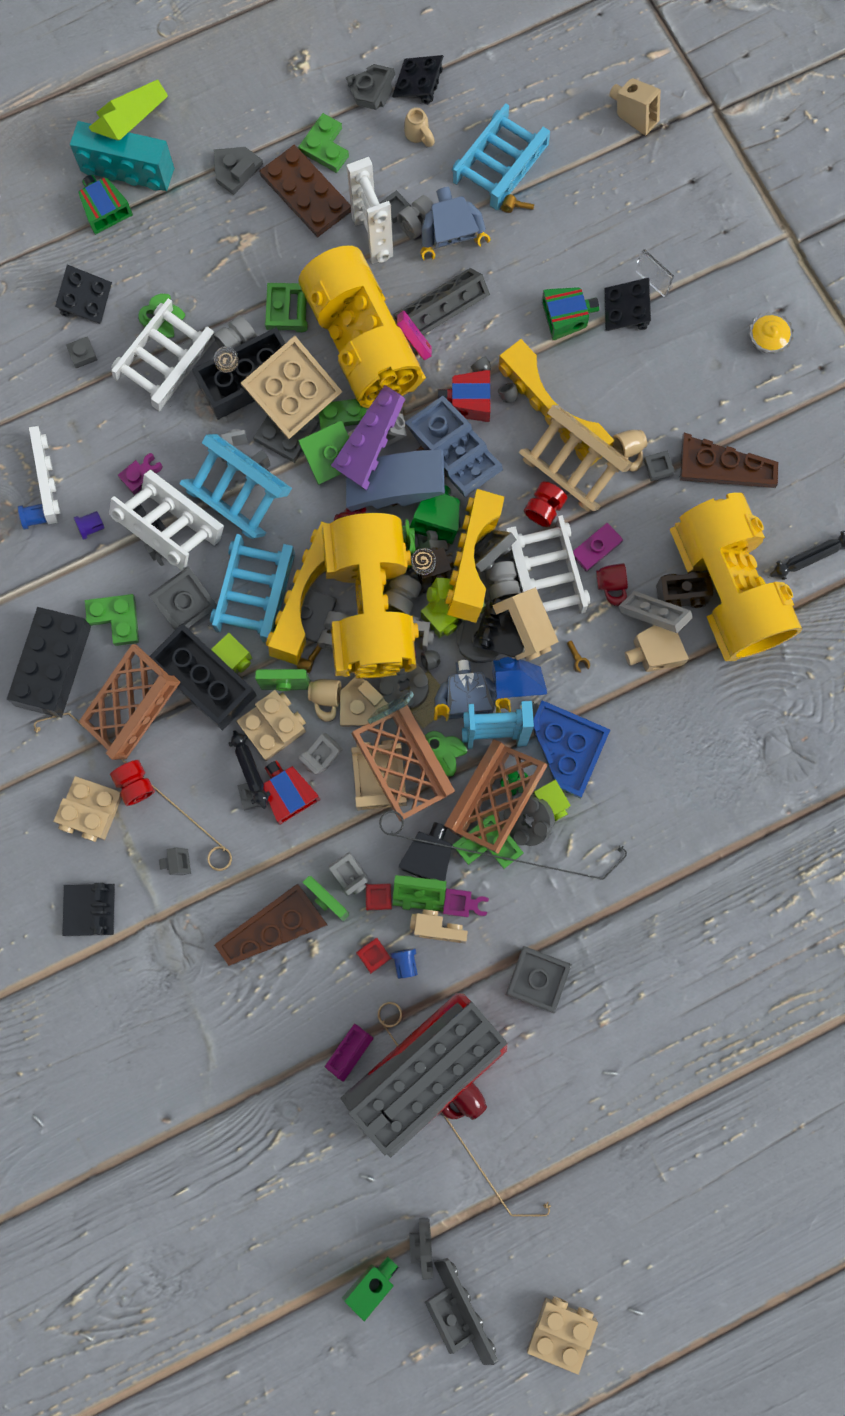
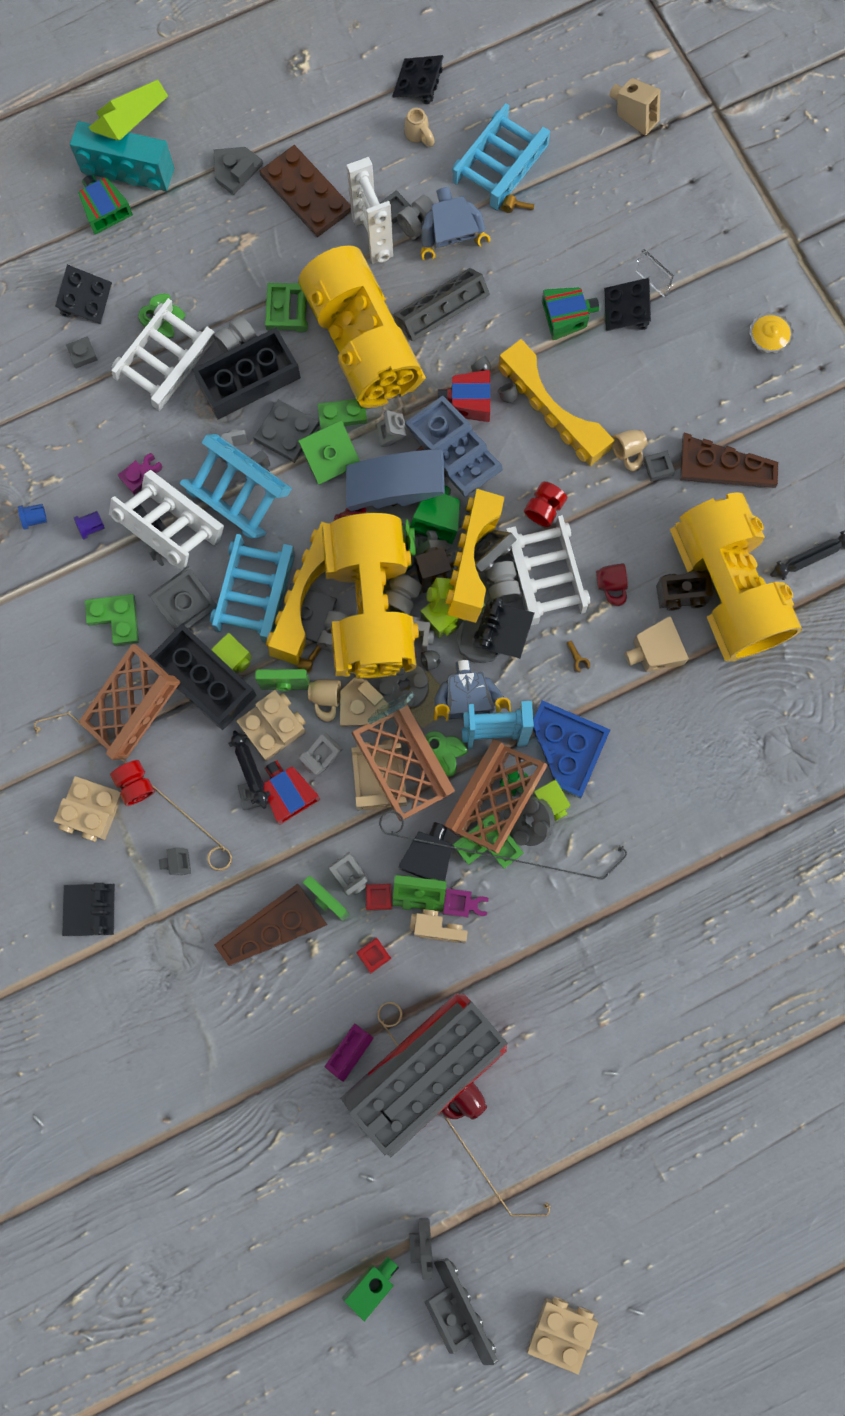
black brick [7,607,91,718] -> none
white plate [29,426,60,524] -> none
clear tile [214,347,239,372] -> none
tan plate [241,336,343,440] -> none
bright green plate [298,113,349,173] -> none
medium lavender wing [331,385,405,490] -> none
dark grey plate [345,64,395,110] -> none
blue bush [390,948,418,979] -> none
dark pink tile [397,310,432,360] -> none
tile [411,548,436,575] -> none
tan panel [492,587,559,662] -> none
blue slope [492,657,547,699] -> none
dark grey plate [505,946,572,1014] -> none
tan fence [519,405,633,512] -> none
magenta plate [573,523,623,572] -> none
light grey plate [619,591,693,633] -> none

